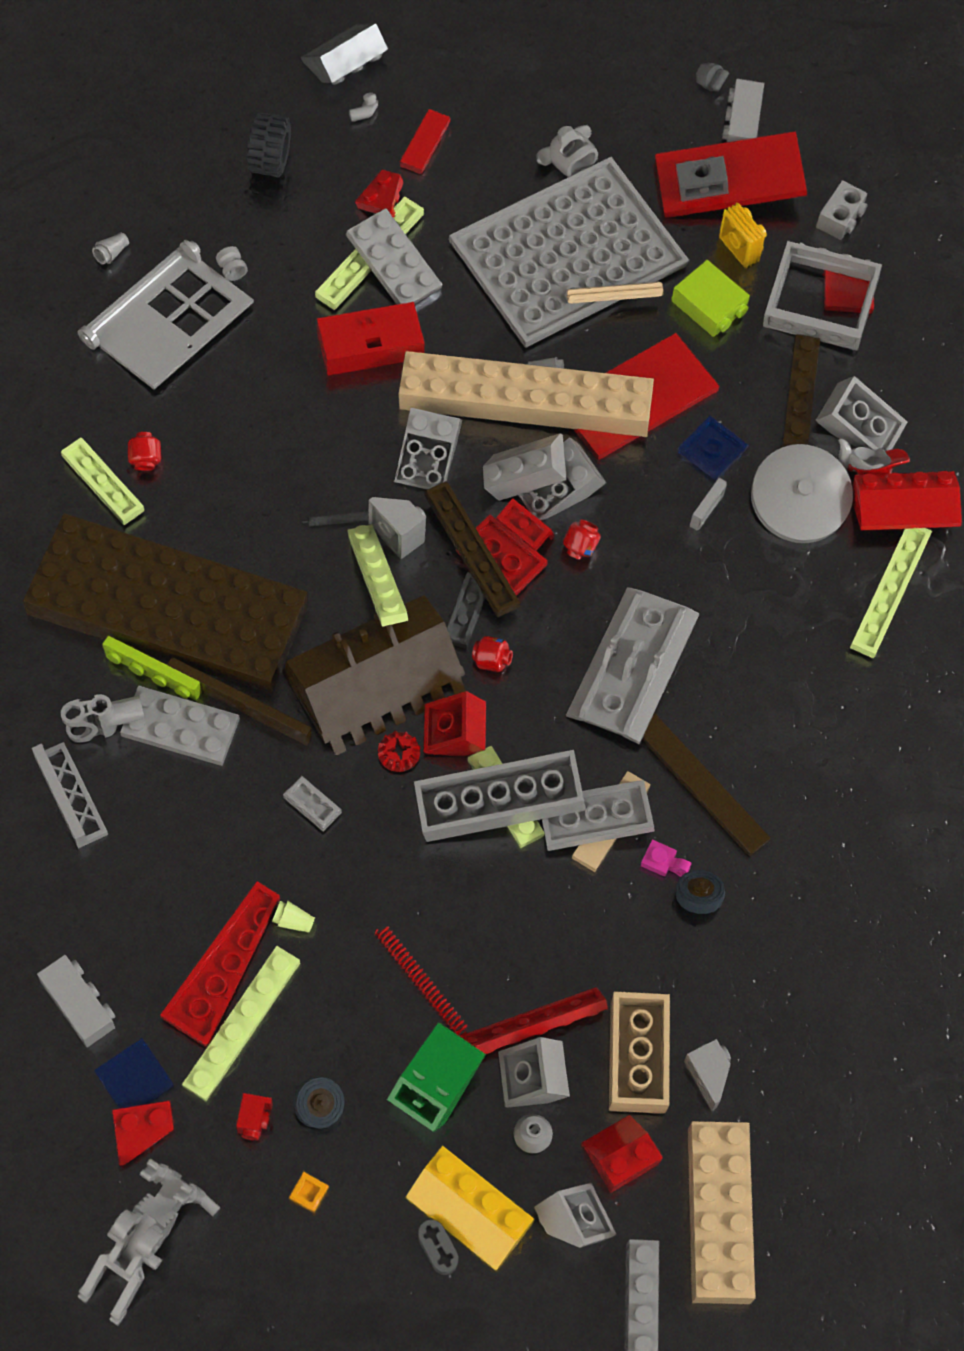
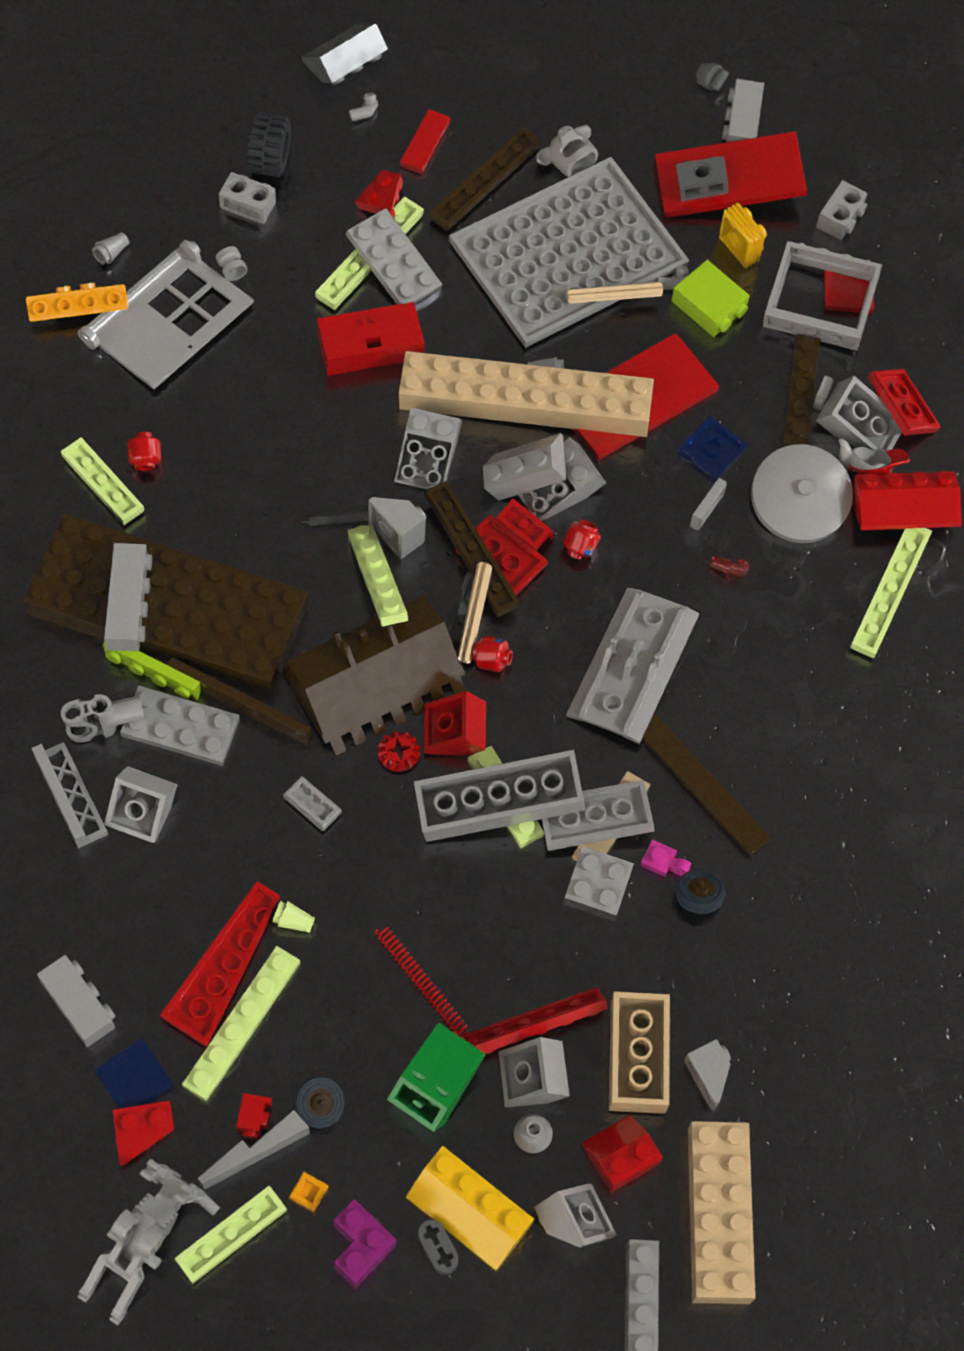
none -> light orange bracket [26,283,128,322]
none -> light grey brick [104,543,152,651]
none -> light grey slope [104,766,177,843]
none -> yellowish green plate [174,1186,287,1284]
none -> light grey slope [198,1110,310,1190]
none -> light grey brick [219,172,276,224]
none -> magenta brick [334,1199,396,1289]
none -> dark brown plate [429,127,542,231]
none -> tan axle [457,562,492,664]
none -> light grey plate [565,846,634,916]
none -> light grey arm [657,265,689,290]
none -> clear red arm [710,555,750,578]
none -> light grey tile [812,376,833,411]
none -> red tile [867,369,941,436]

